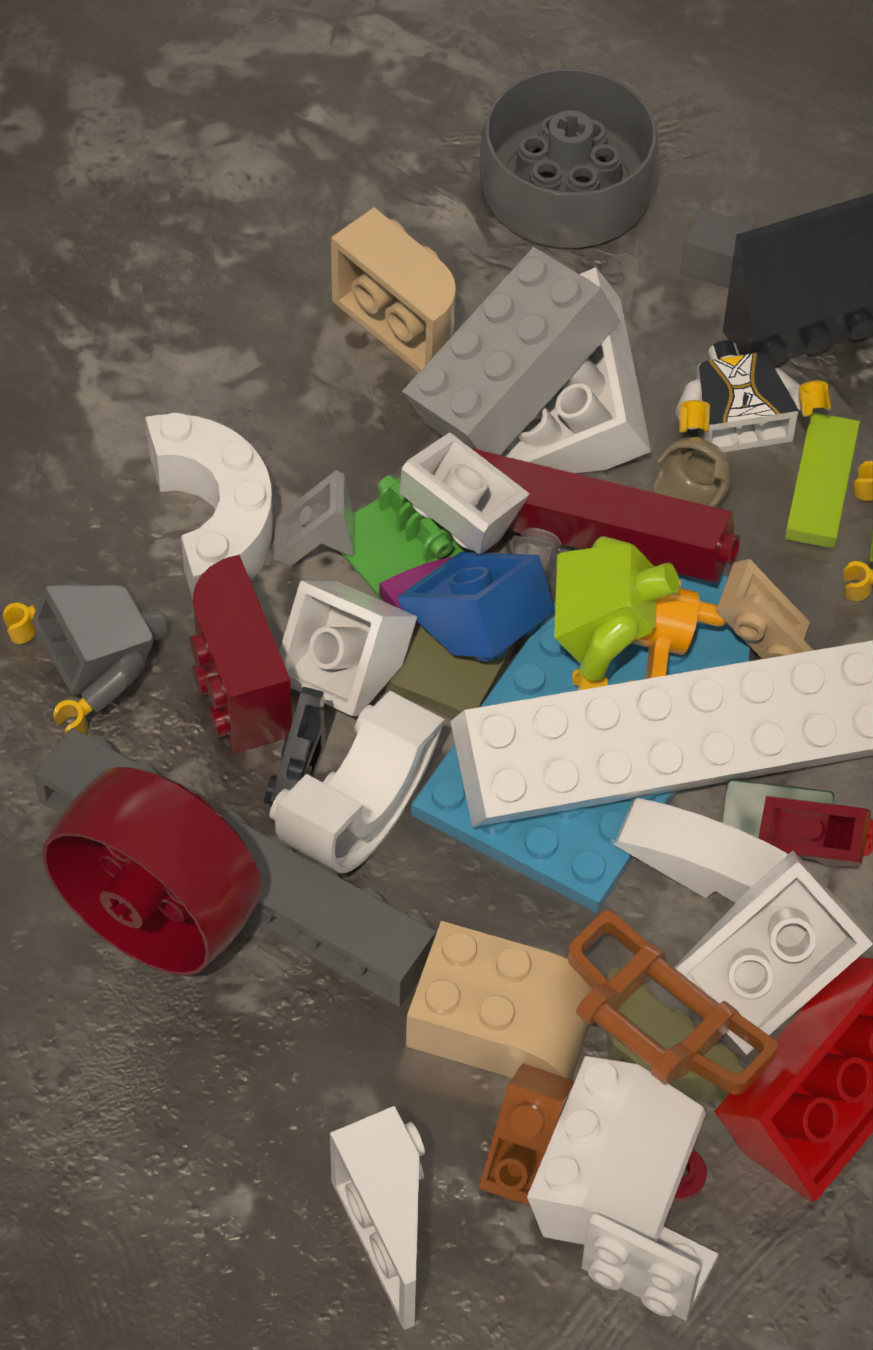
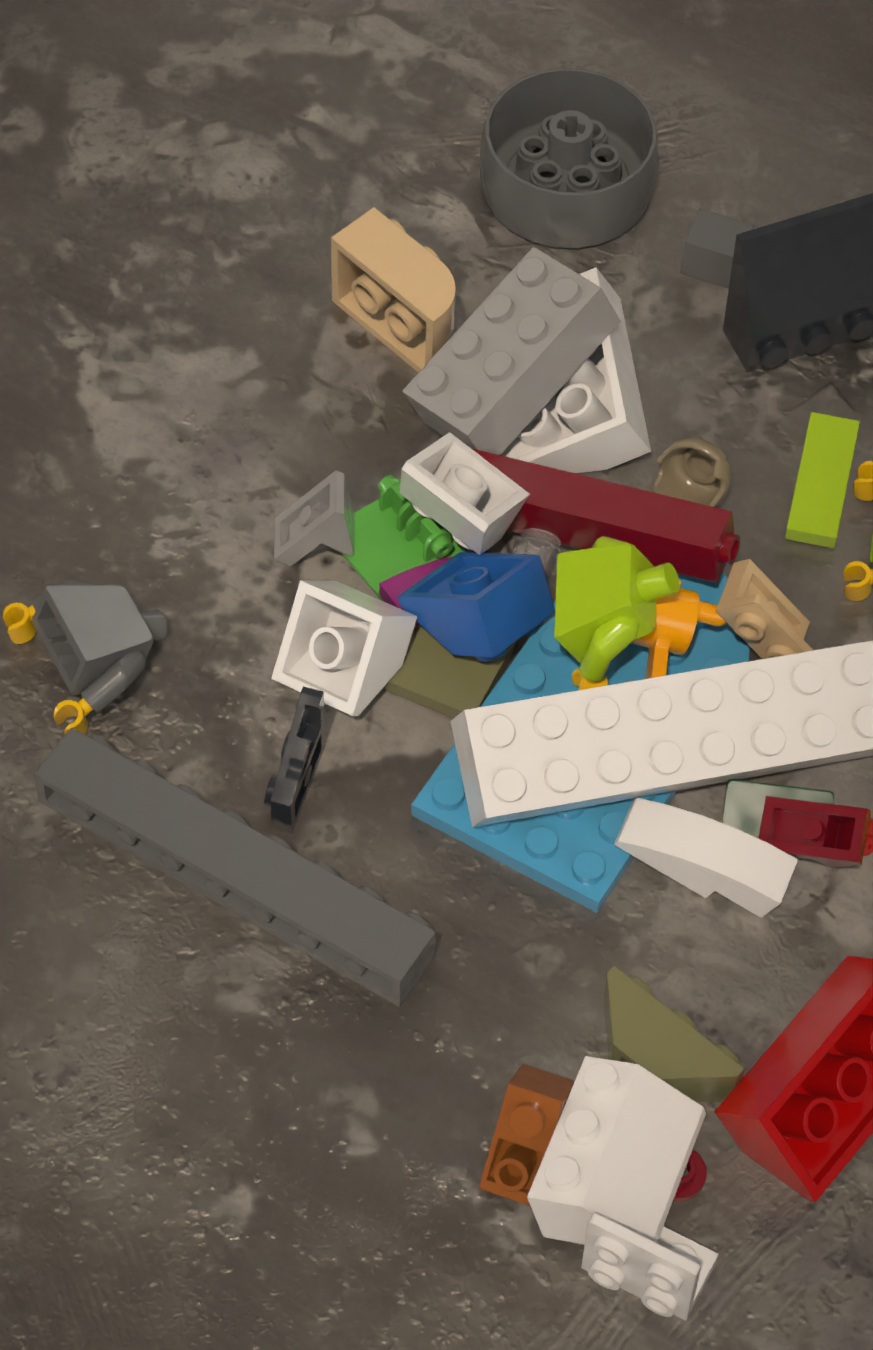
dark red wheel [42,767,262,976] -> none
white brick [145,413,273,599] -> none
dark red brick [189,554,292,755] -> none
white brick [269,691,445,873] -> none
white slope [330,1106,425,1330] -> none
tan brick [406,921,592,1080] -> none
dark orange bar [567,910,778,1095] -> none
white slope [674,850,873,1055] -> none
torso [675,340,832,452] -> none

